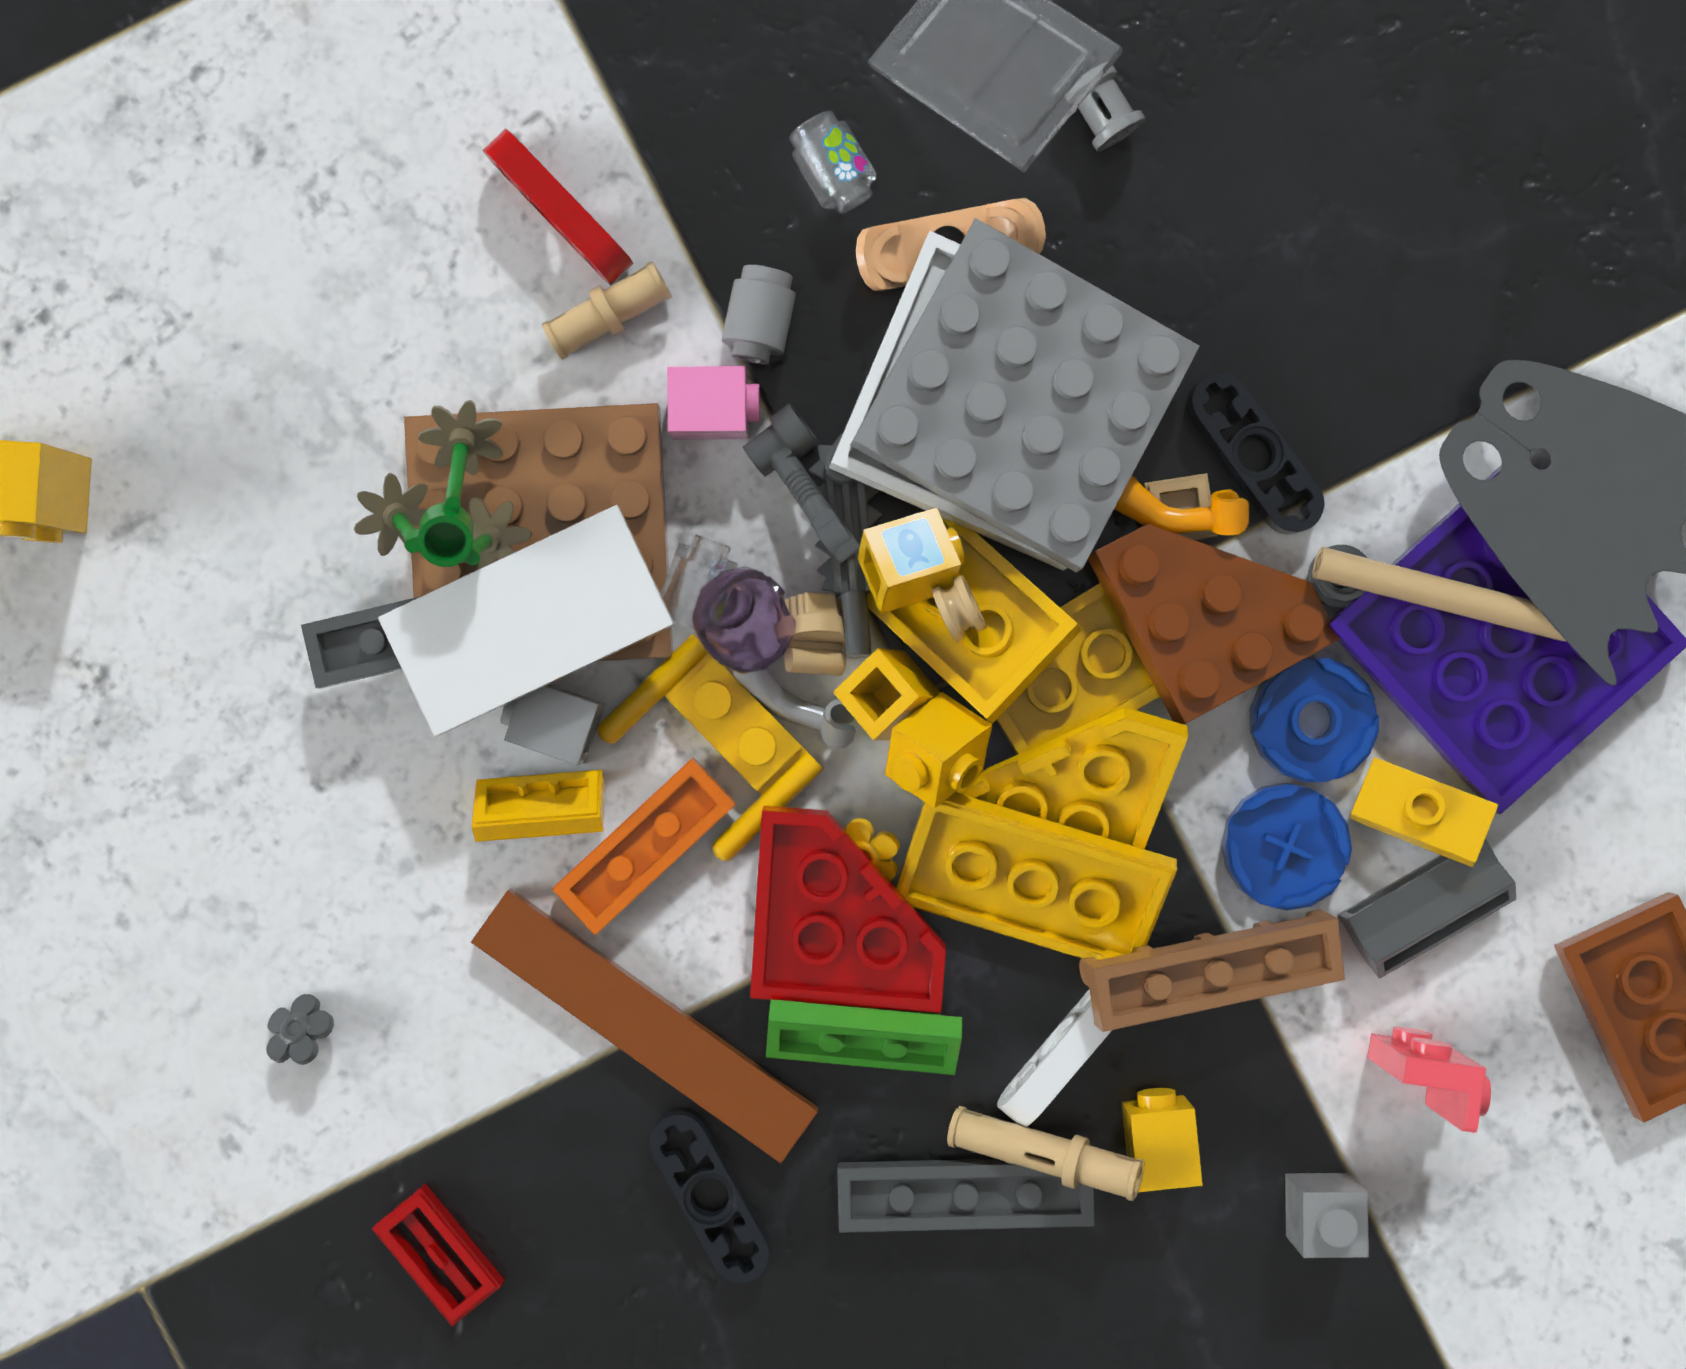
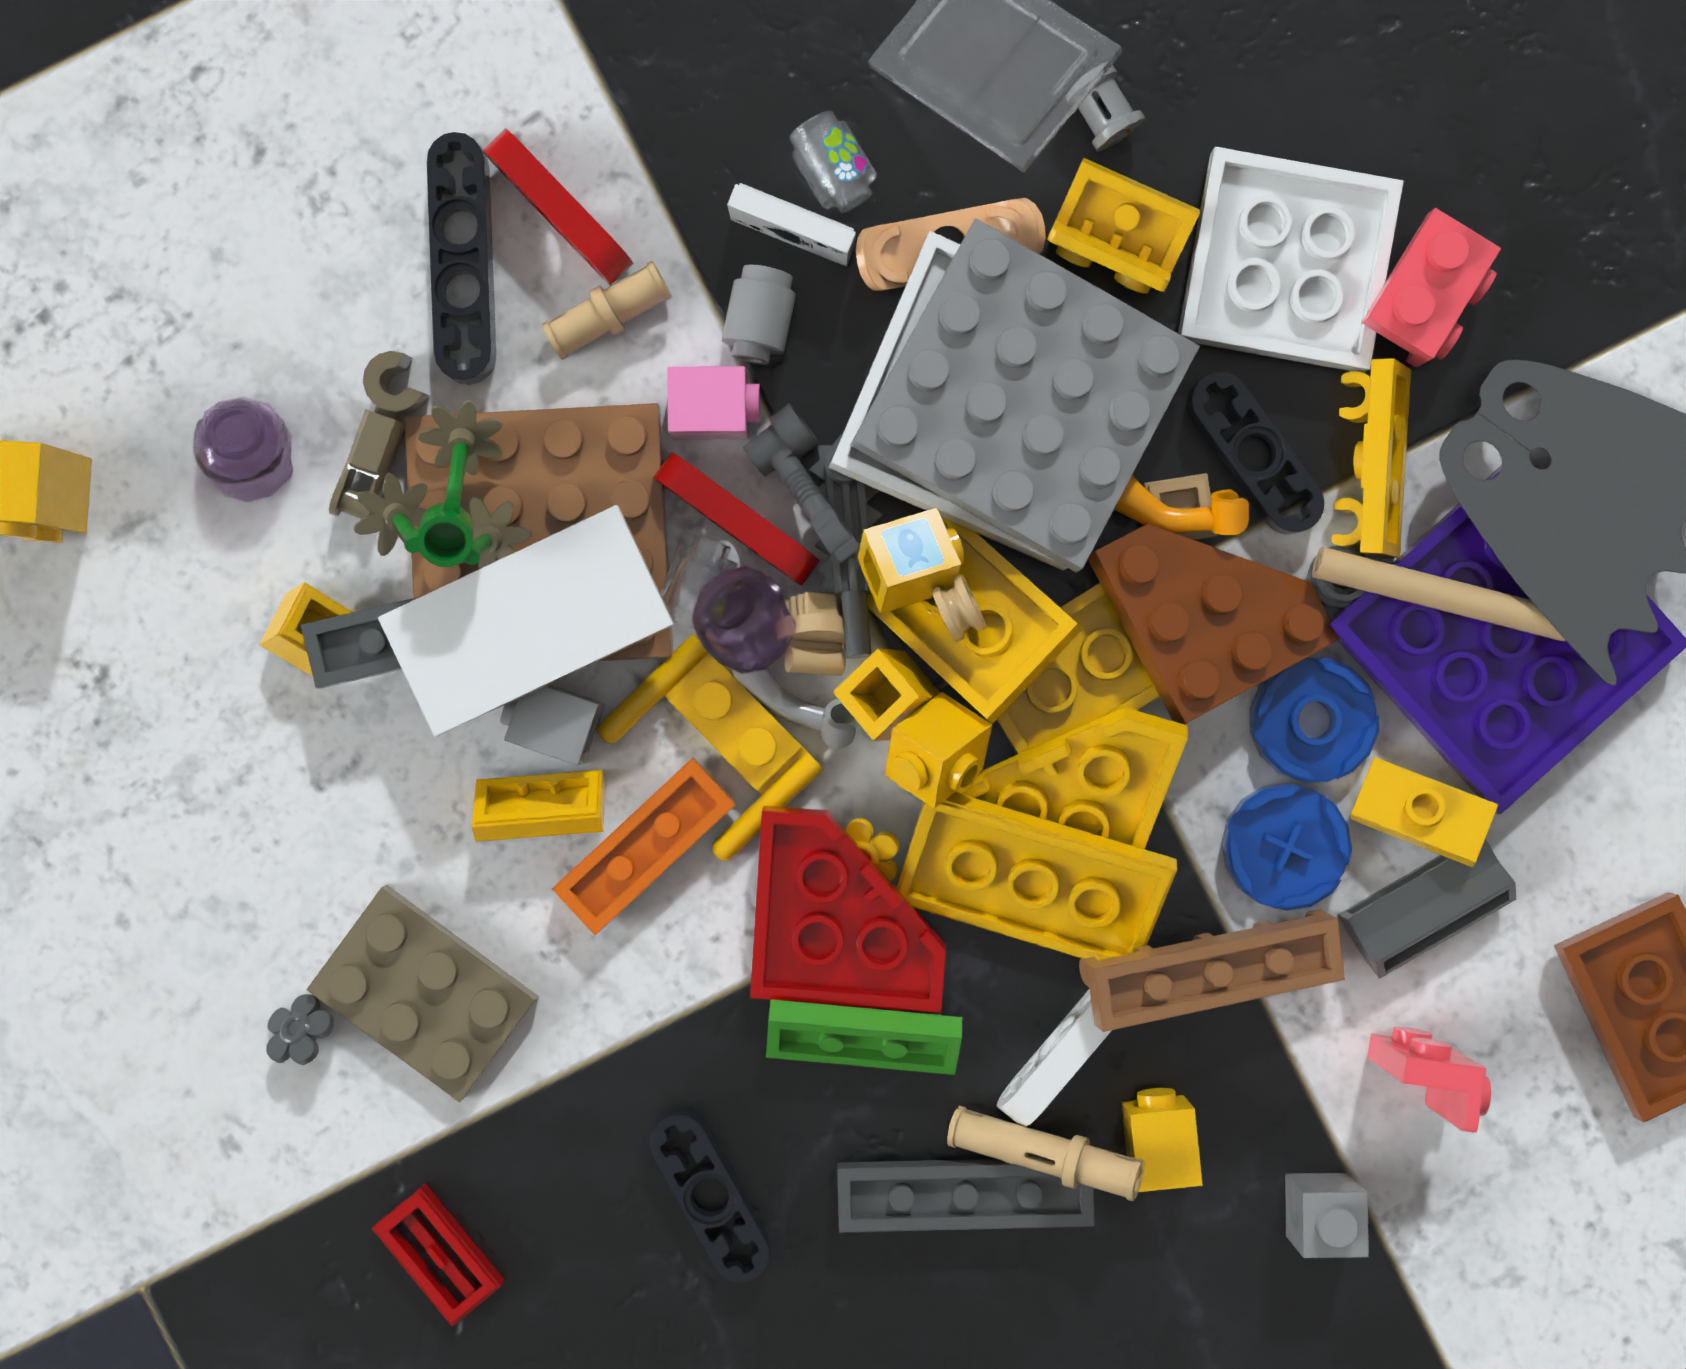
dark orange tile [471,889,818,1163] -> none
none -> clear purple hair [193,396,293,502]
none -> yellow slope [259,582,352,676]
none -> dark tan plate [306,885,539,1103]
none -> dark tan piece [329,351,430,520]
none -> black beam [426,132,497,385]
none -> red beam [653,452,820,587]
none -> white tile [727,183,856,267]
none -> yellow bracket [1047,158,1200,294]
none -> white plate [1178,147,1404,373]
none -> yellow plate [1332,359,1411,558]
none -> coral bracket [1361,208,1501,368]

